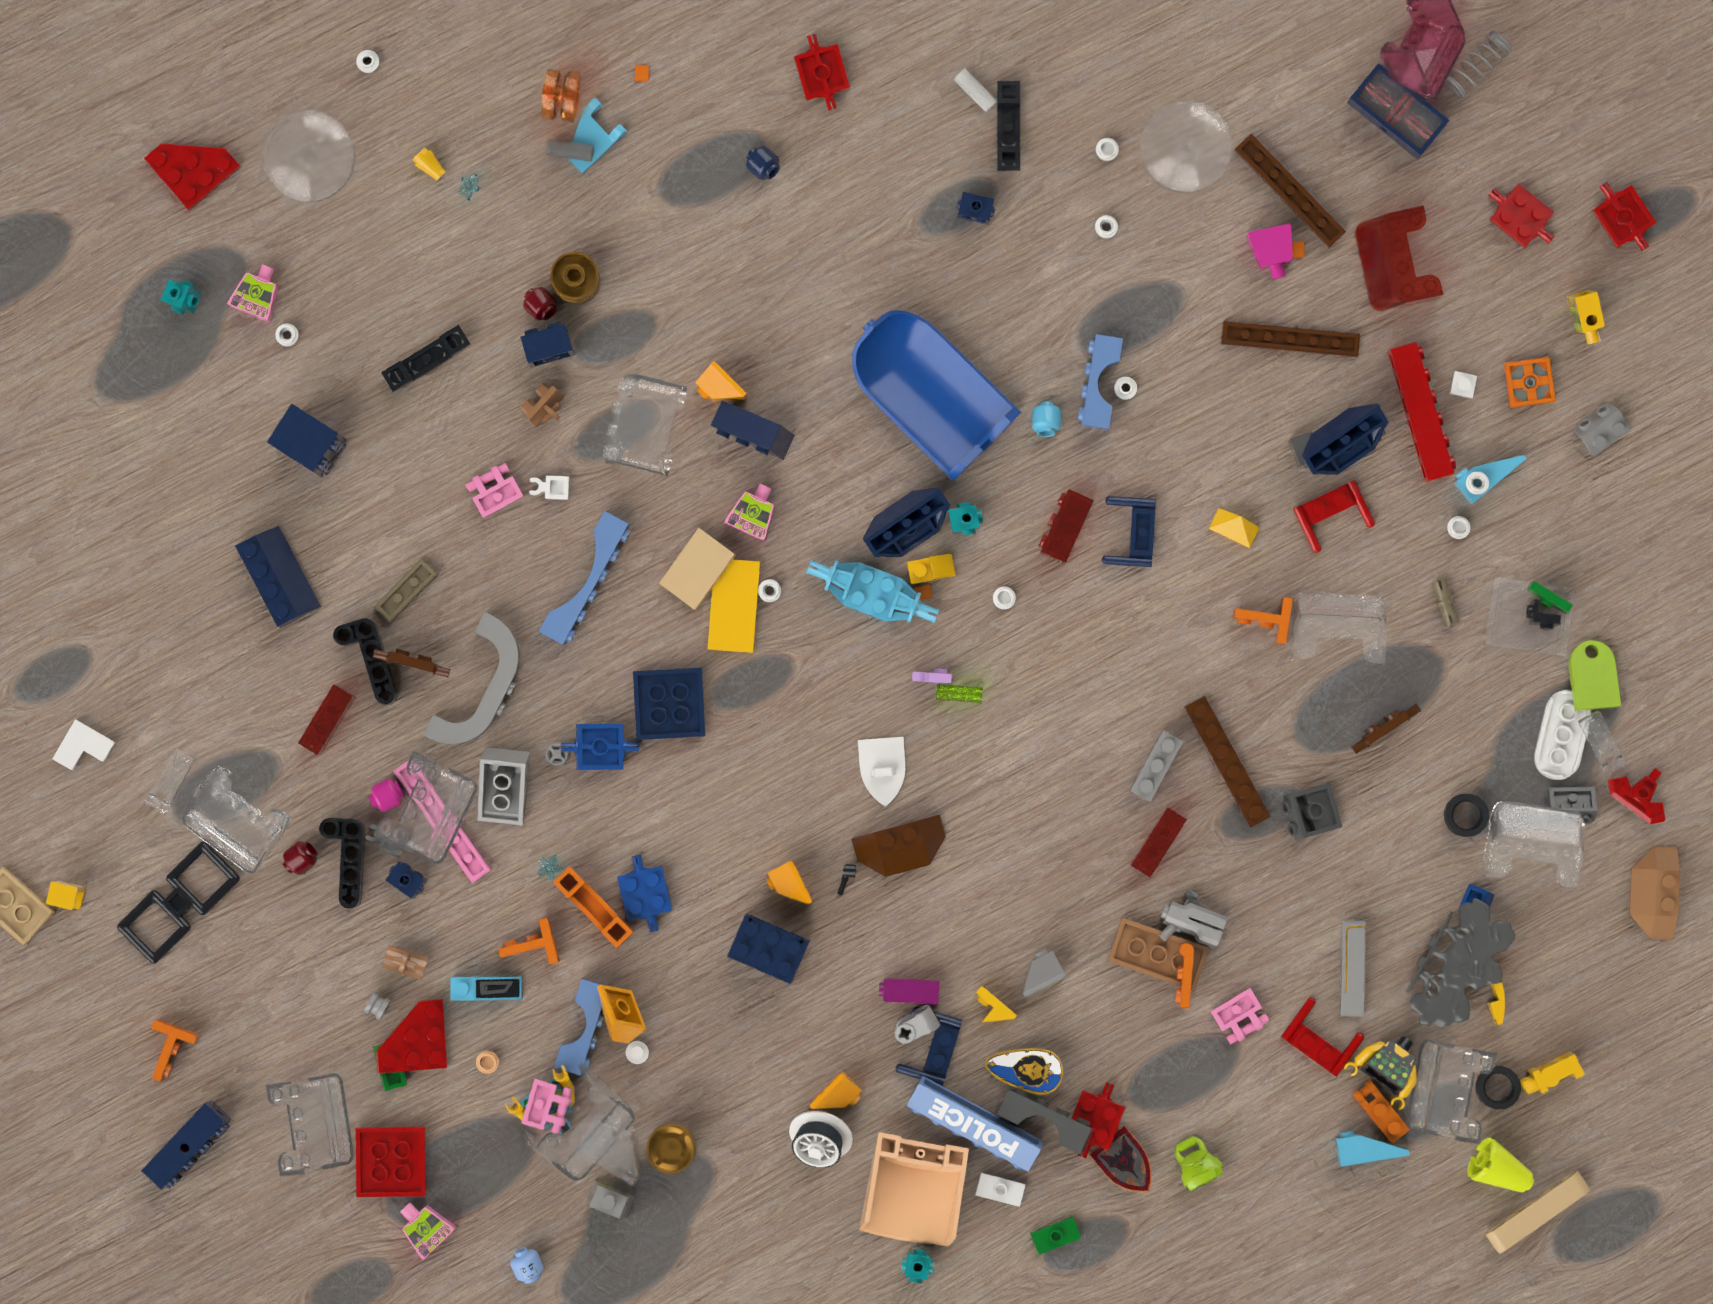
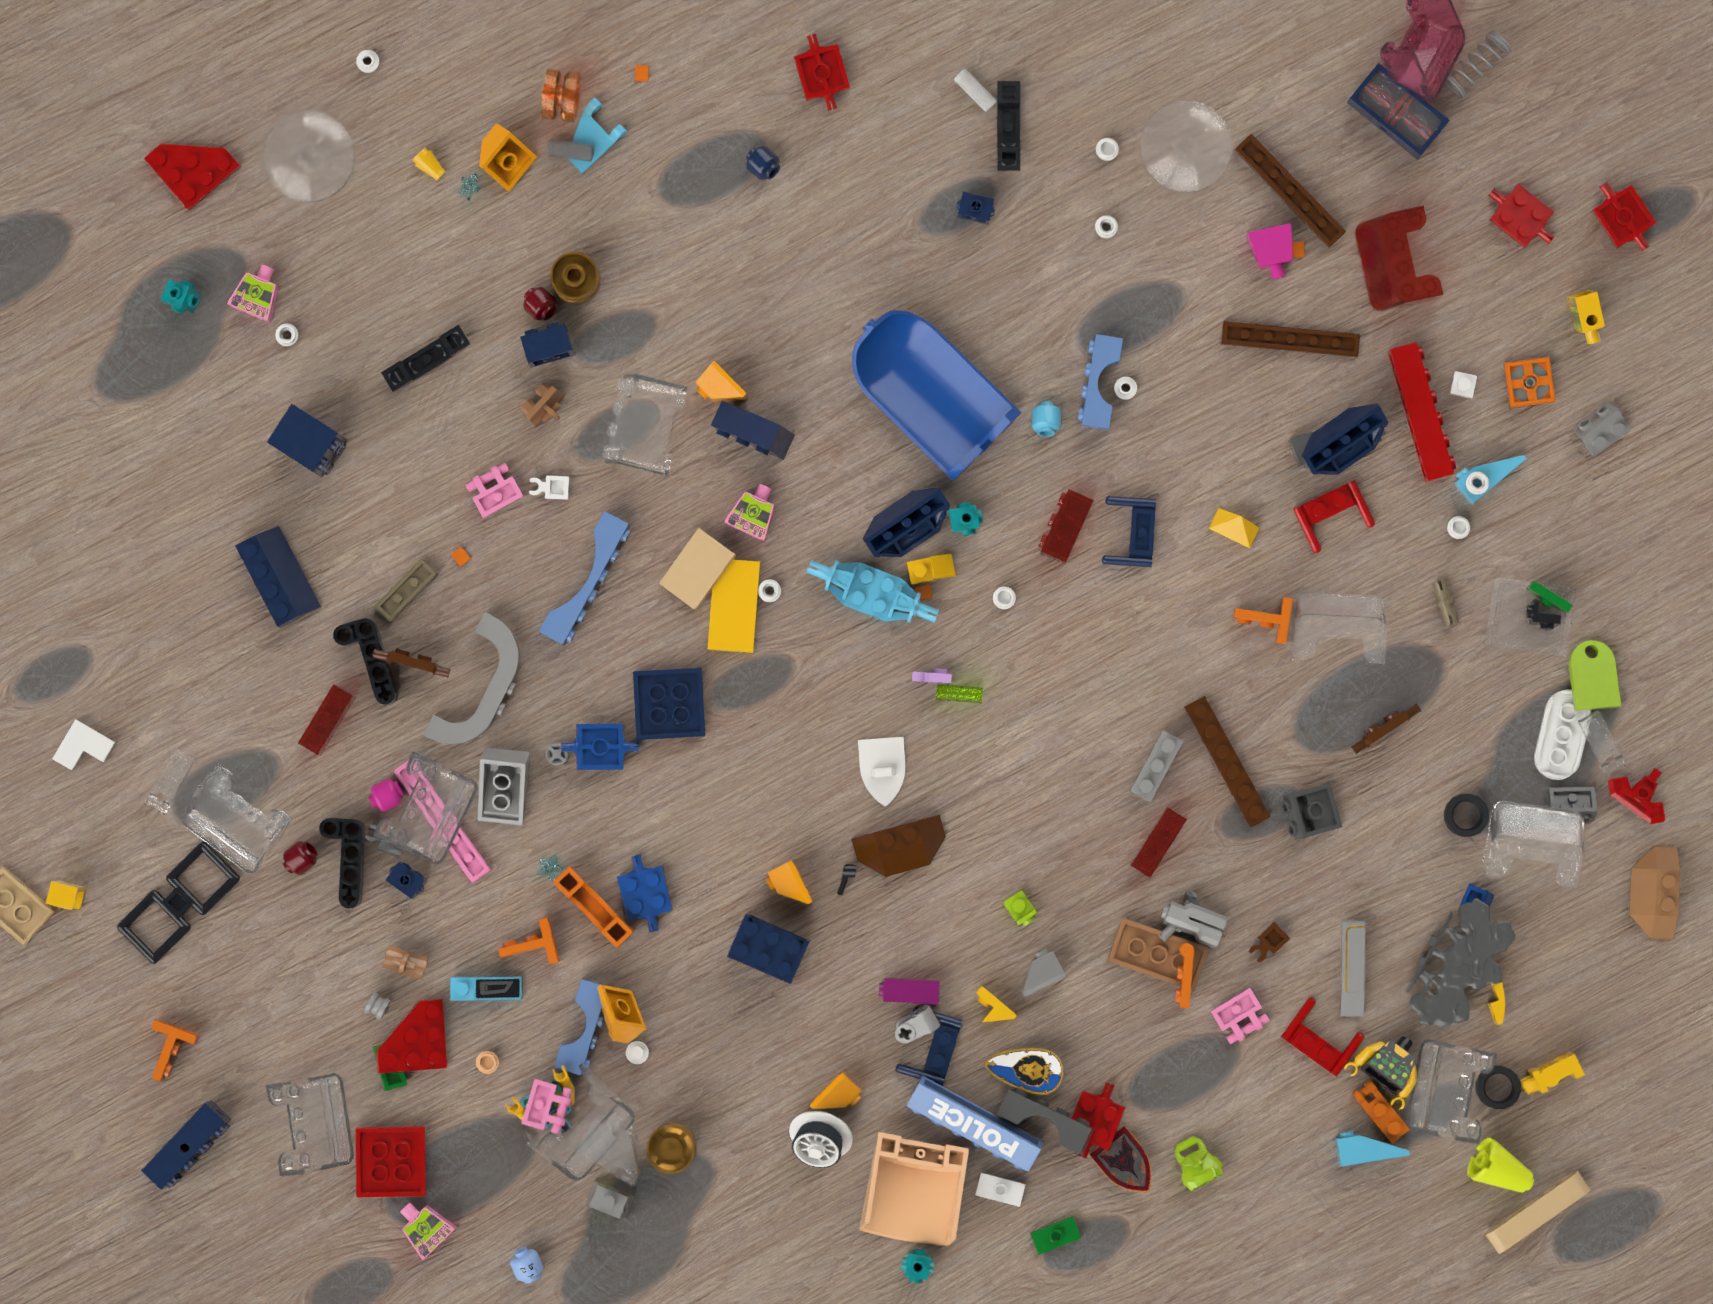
none -> orange window [451,546,471,567]
none -> light orange slope [479,123,537,192]
none -> lime bracket [1002,890,1037,927]
none -> reddish brown plate [1248,922,1290,962]

